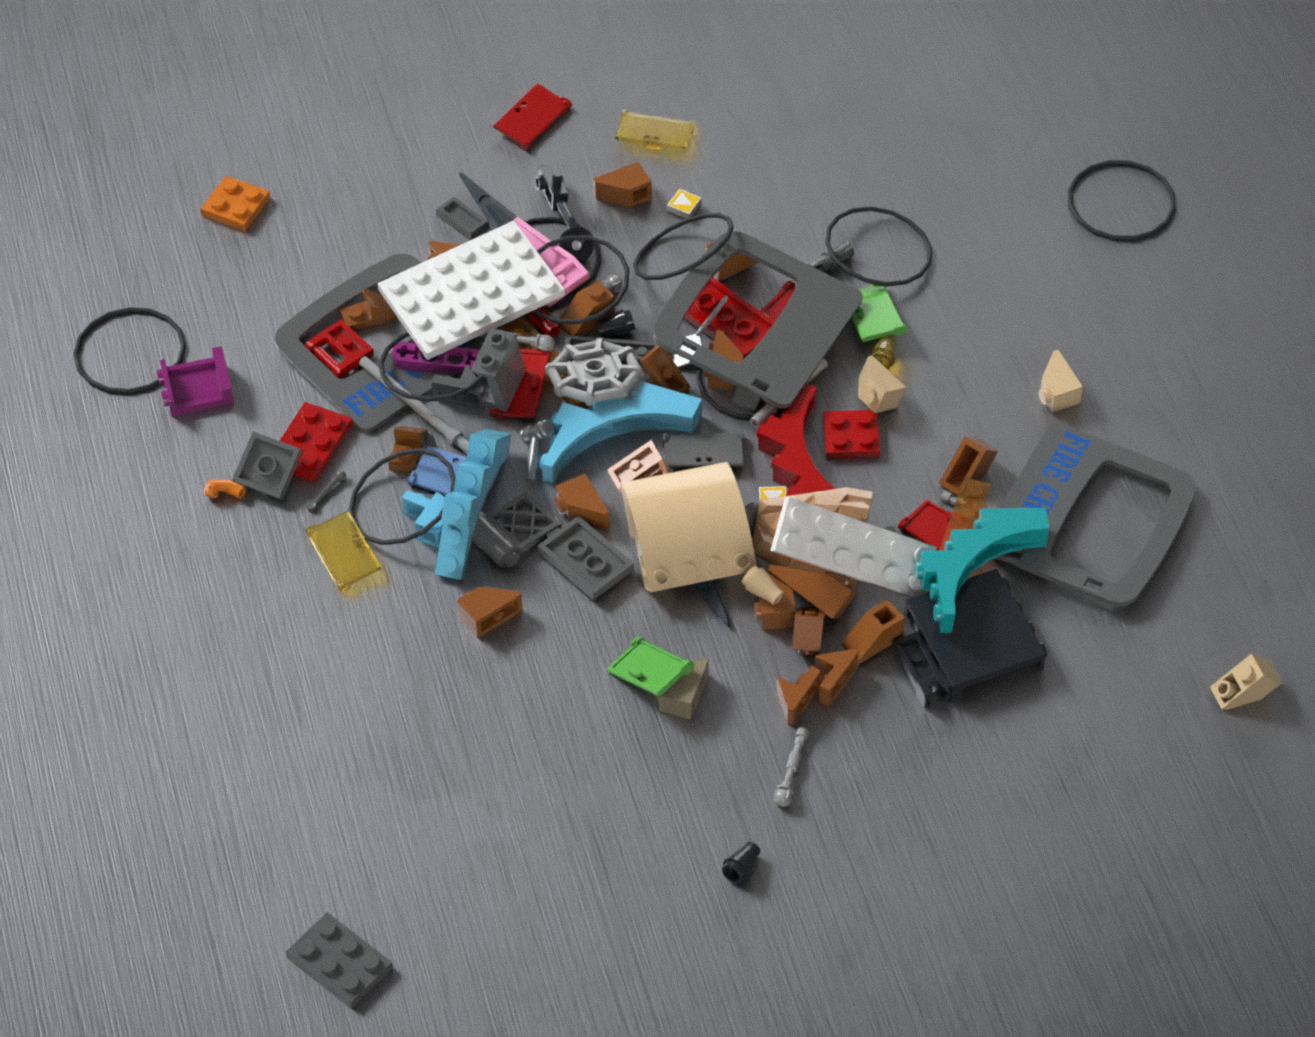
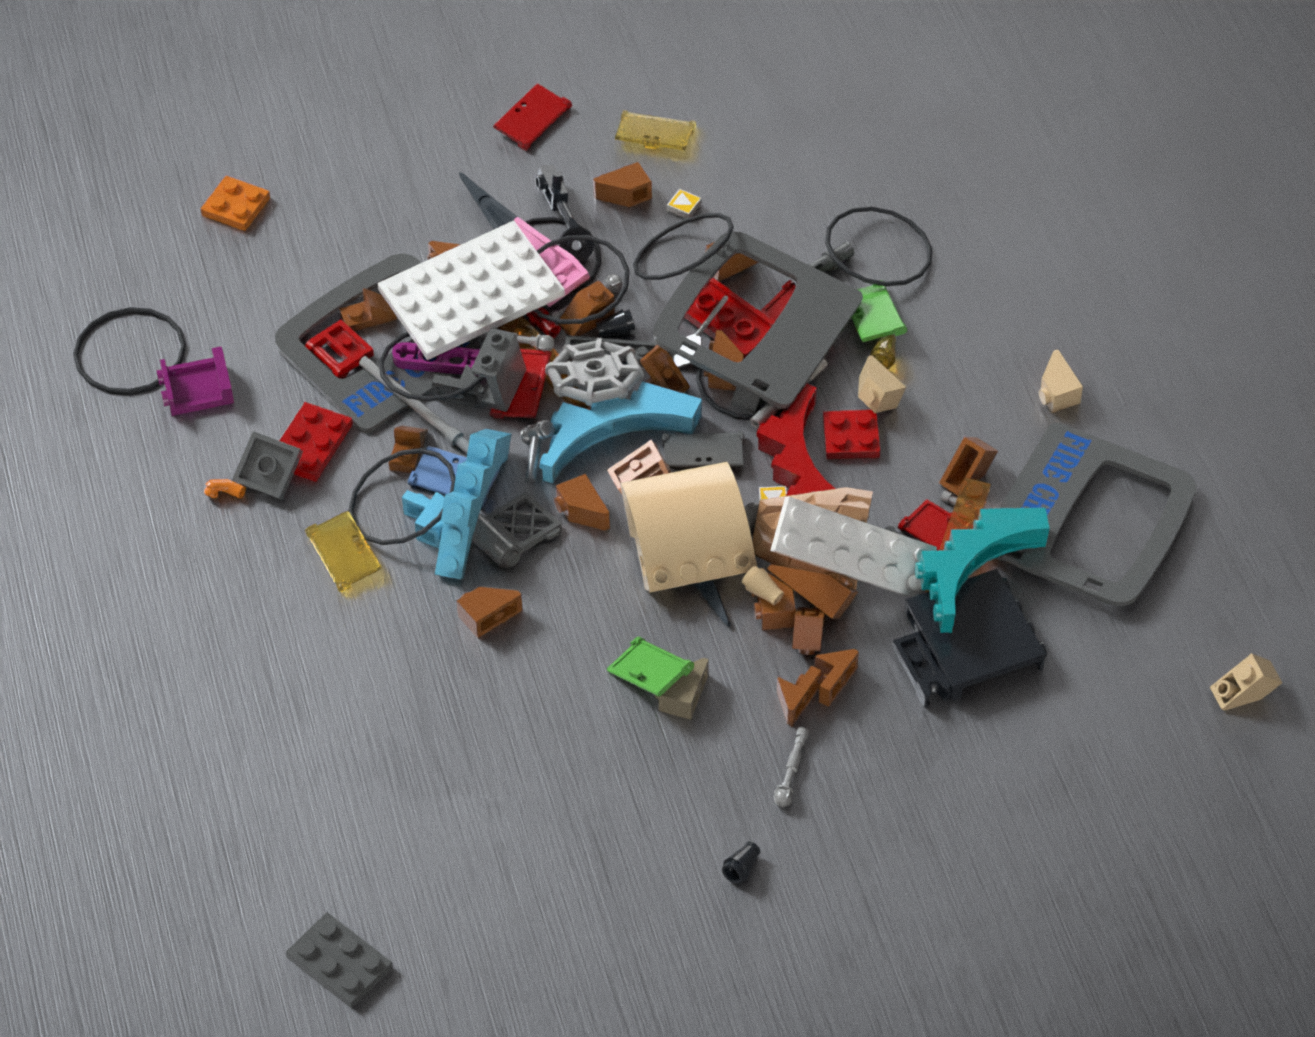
dark grey hinge [306,470,346,512] -> none
dark grey tile [436,197,490,240] -> none
dark grey plate [538,516,634,600] -> none
dark orange slope [842,599,905,664] -> none
black piece [1068,160,1176,240] -> none

